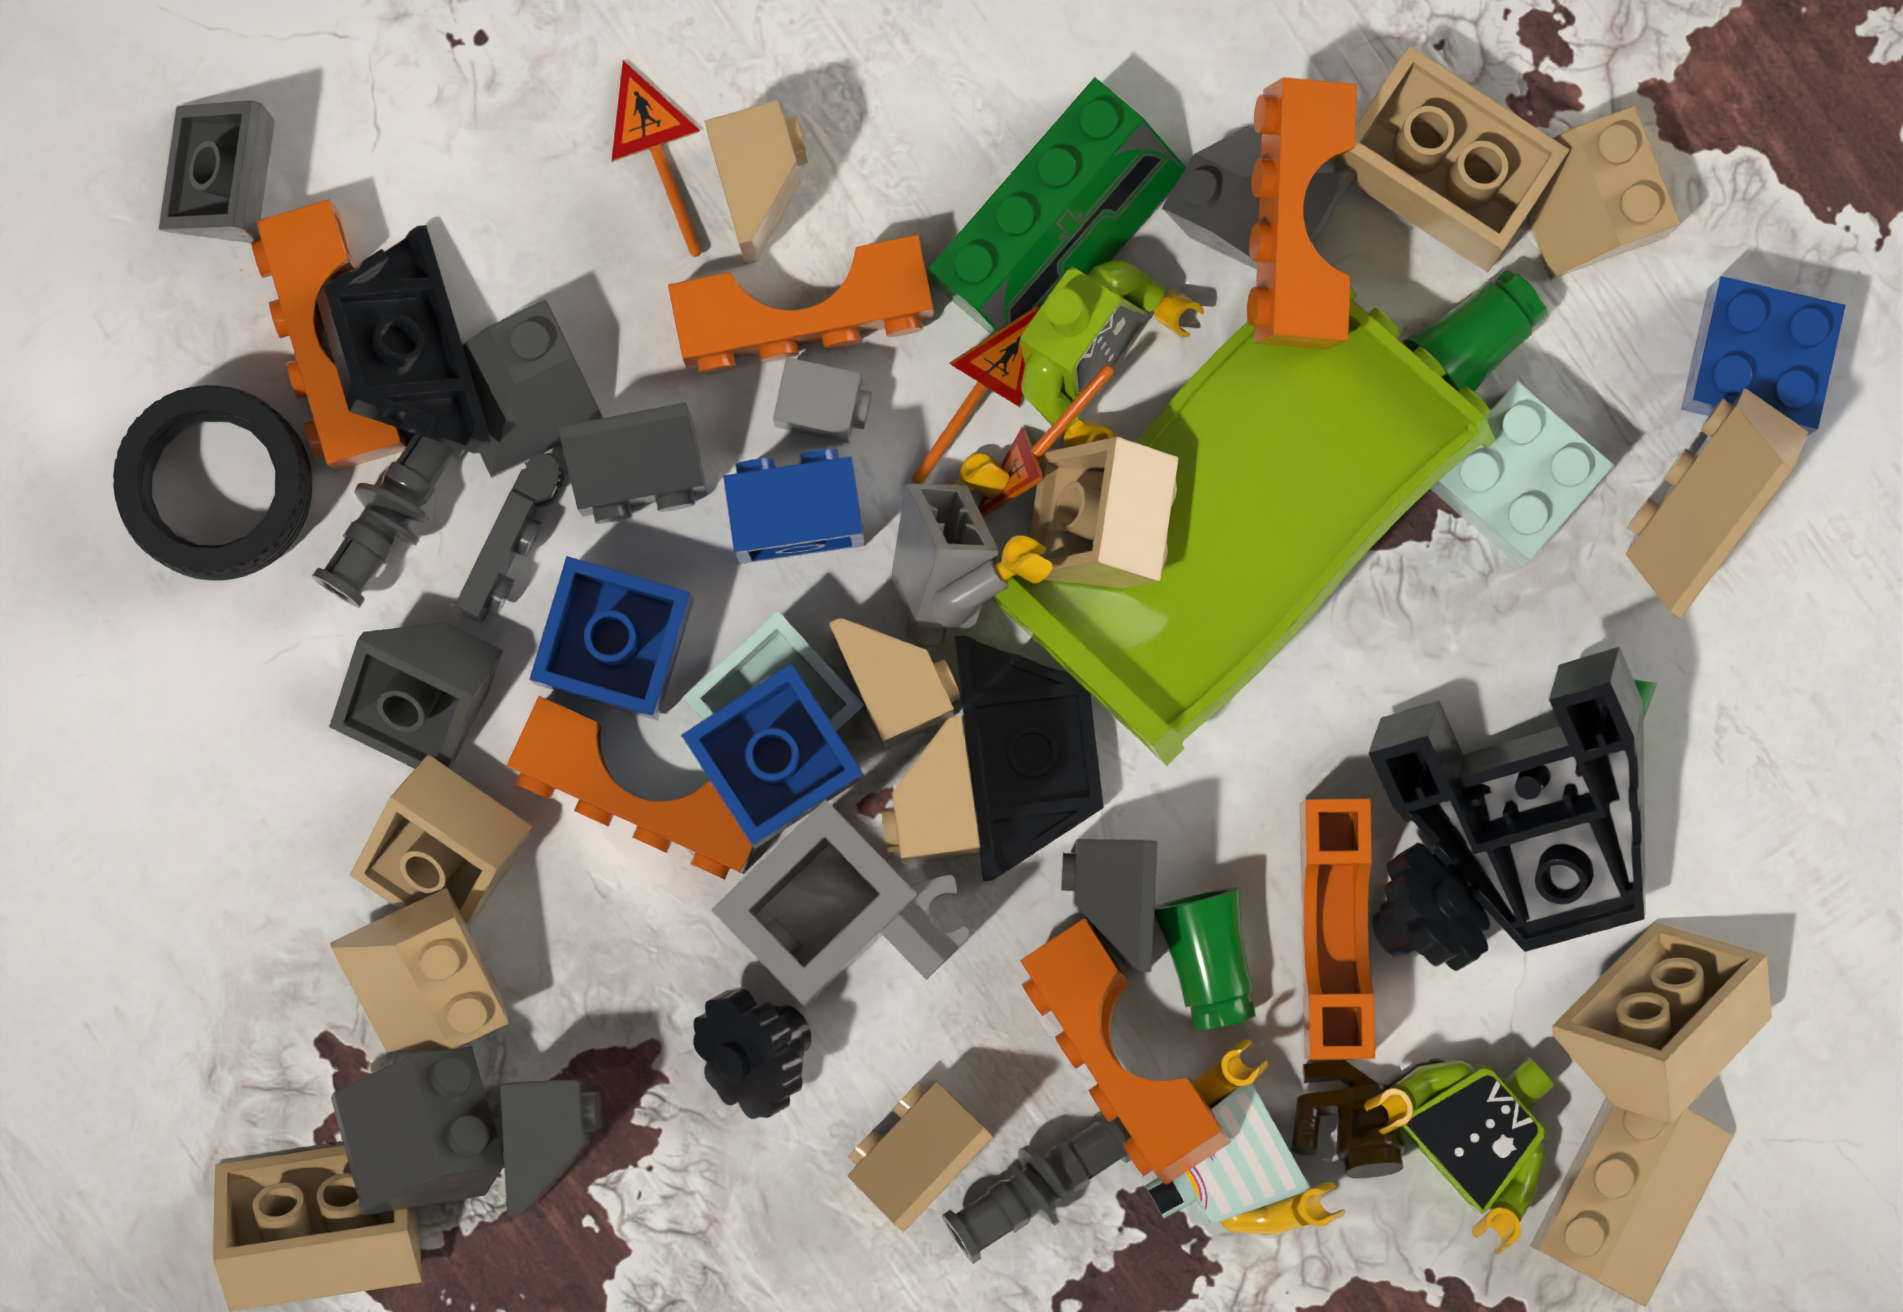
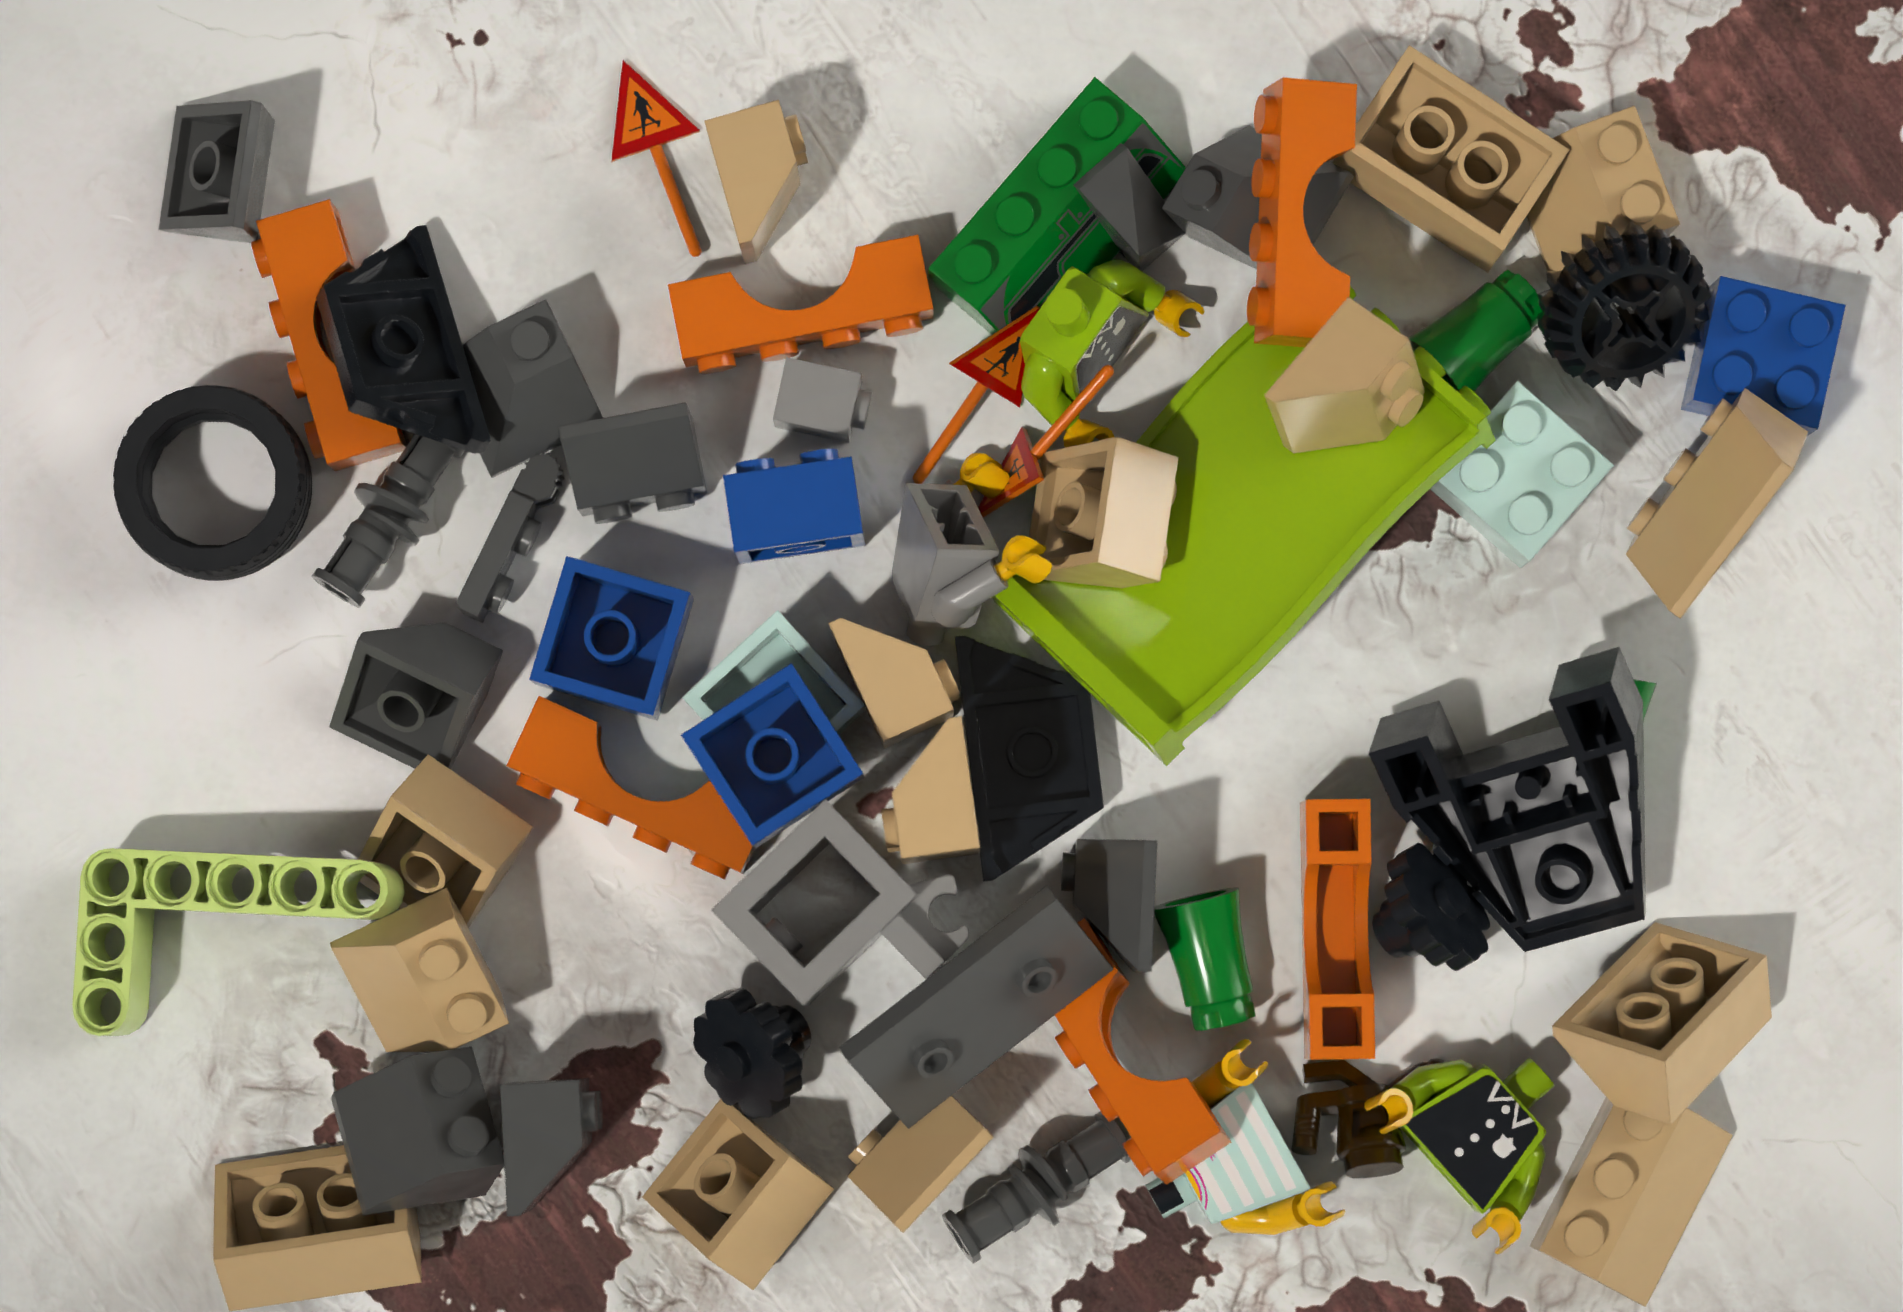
none -> yellowish green beam [72,848,405,1036]
none -> tan slope [642,1099,834,1290]
none -> dark grey plate [839,886,1113,1129]
none -> dark grey slope [1074,143,1186,271]
none -> tan slope [1264,297,1425,453]
none -> black gear [1537,221,1711,392]

